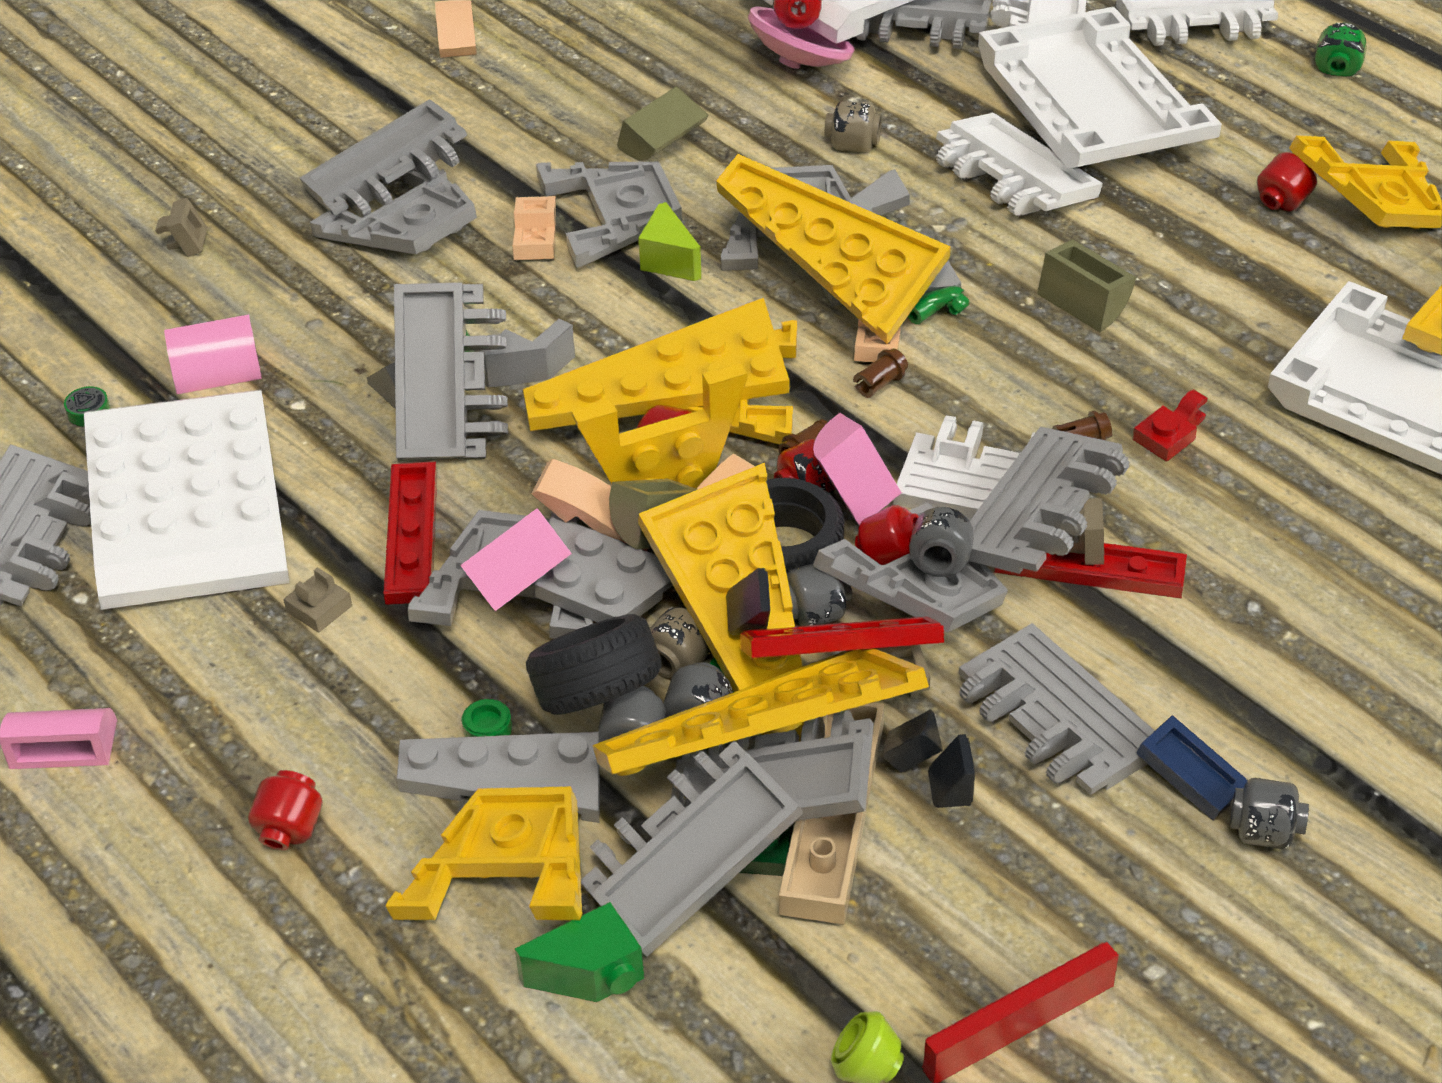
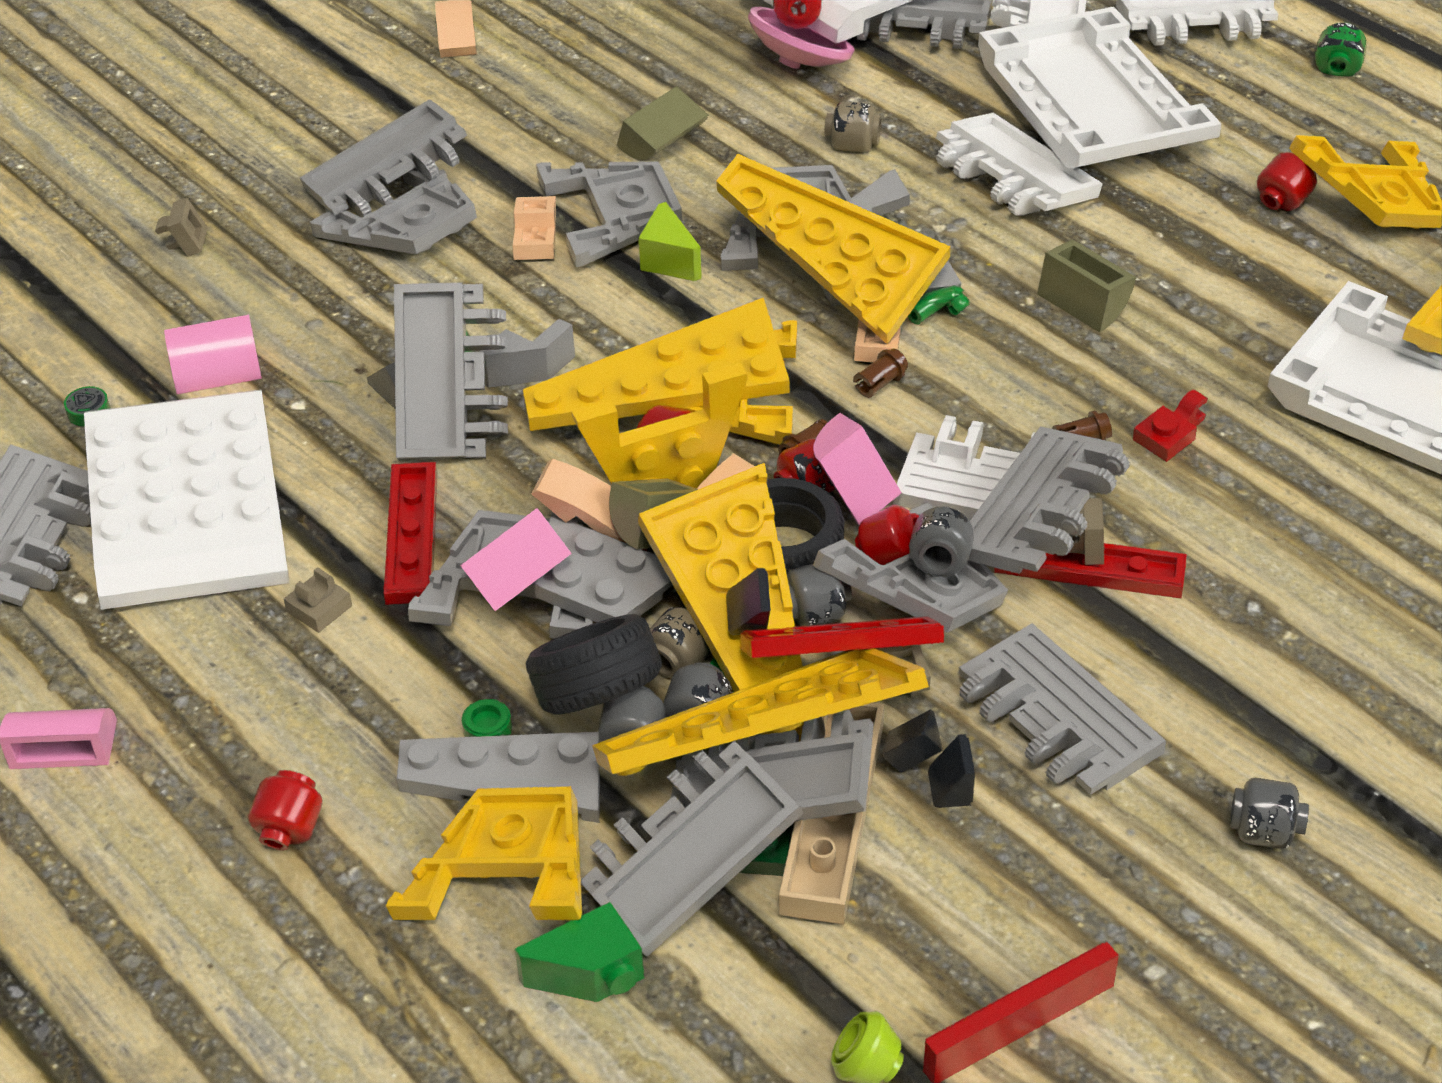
dark blue tile [1136,715,1248,821] -> none

